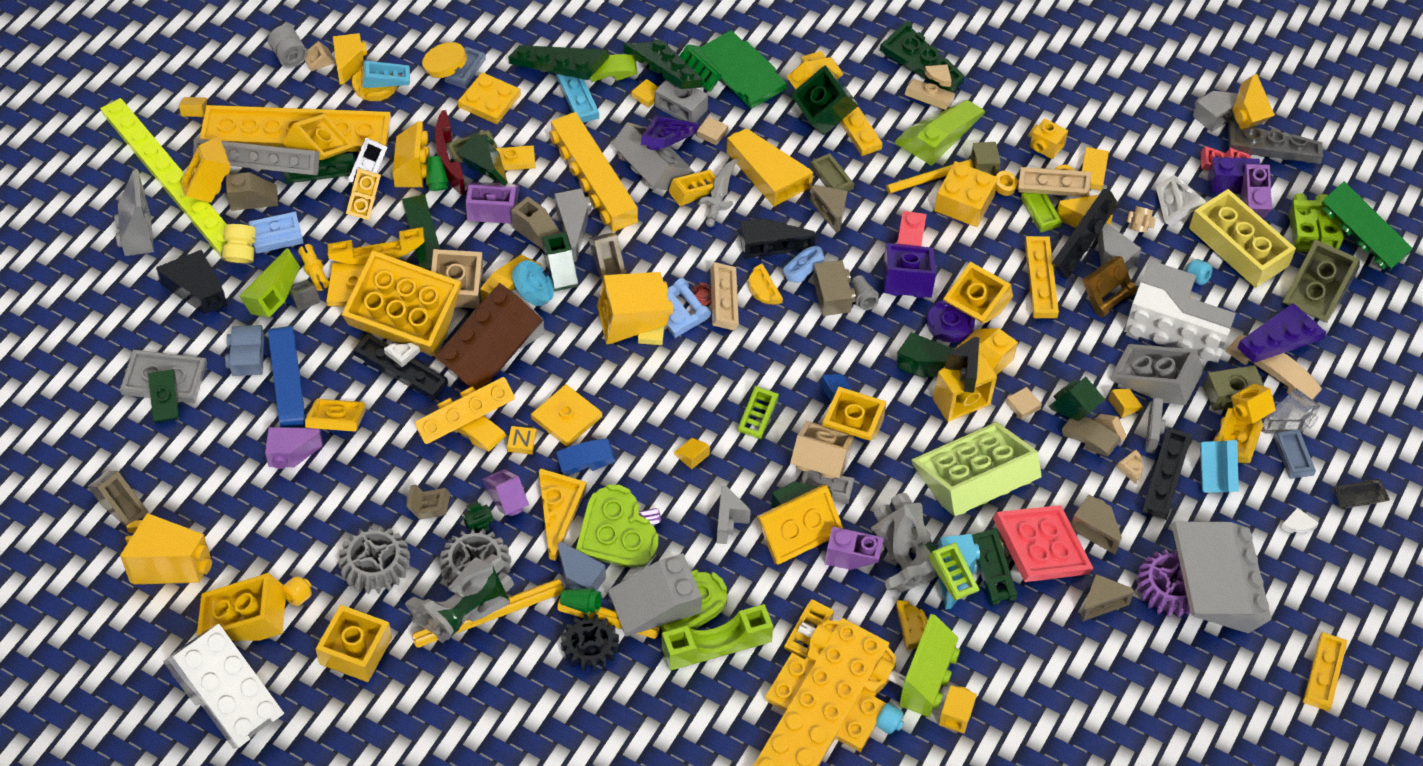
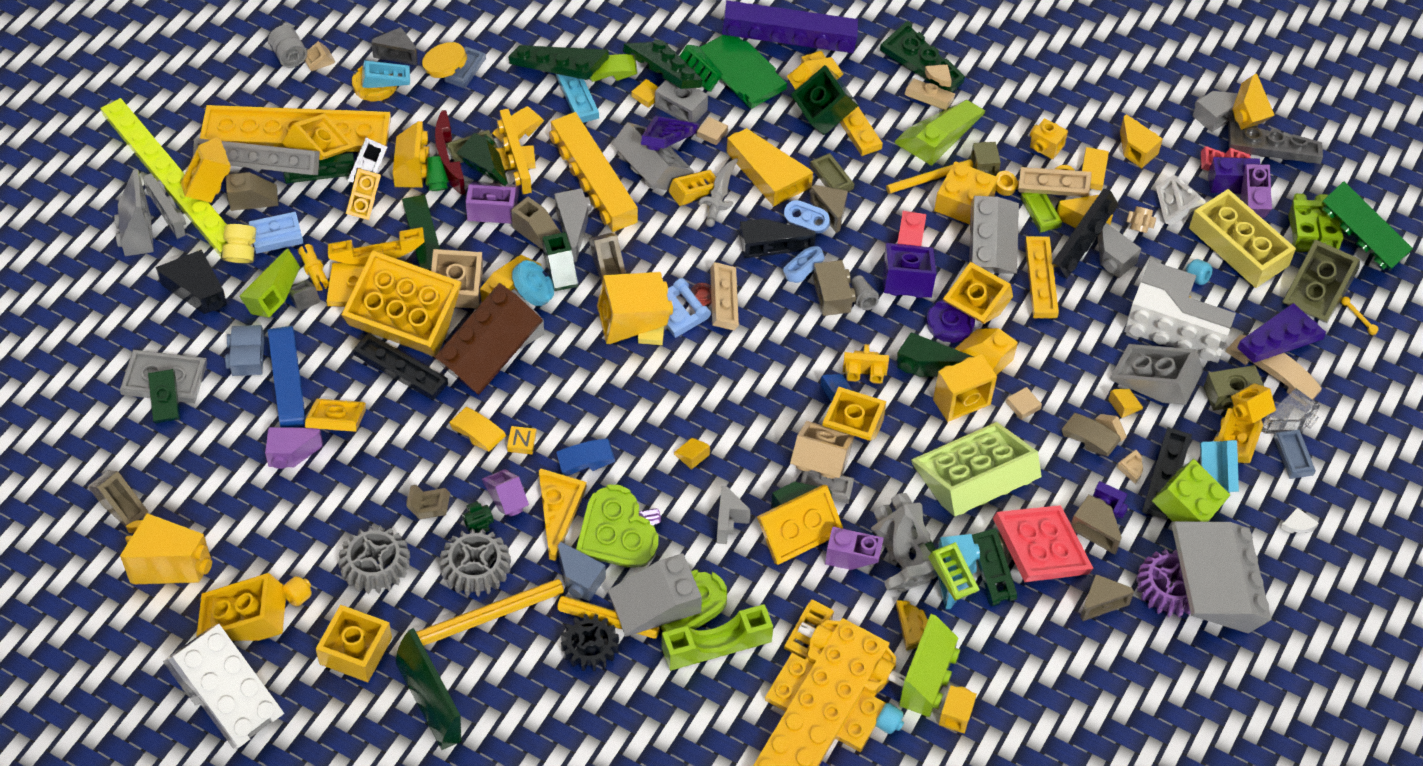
yellow slope [179,97,207,117] -> none
yellow slope [333,33,367,85] -> none
white tile [384,343,420,367] -> none
light grey hips [405,554,514,643] -> none
yellow bracket [414,377,515,444] -> none
yellow plate [458,72,521,124] -> none
yellow plate [531,384,602,447] -> none
green cone [560,588,602,615] -> none
lime slope [737,386,779,440] -> none
yellow tile [748,263,783,305] -> none
black slope [945,337,980,393] -> none
dark green slope [1049,376,1105,421] -> none
pearl gold plate [1082,256,1138,318] -> none
light grey plate [1145,398,1166,454] -> none
yellow tile [1303,632,1348,711] -> none
clear smoke tile [1332,479,1390,509] -> none
none -> light grey plate [143,173,186,239]
none -> flat silver slope [371,27,418,66]
none -> dark green slope [396,628,462,750]
none -> yellow slope [492,106,544,144]
none -> yellow plate [497,108,532,194]
none -> dark purple brick [722,0,858,53]
none -> light blue plate [784,200,830,234]
none -> yellow hips [842,344,889,384]
none -> light grey slope [969,196,1019,274]
none -> dark purple bracket [1093,481,1129,521]
none -> yellow slope [1120,114,1163,168]
none -> lime brick [1152,459,1231,522]
none -> yellow hinge [1341,296,1378,335]

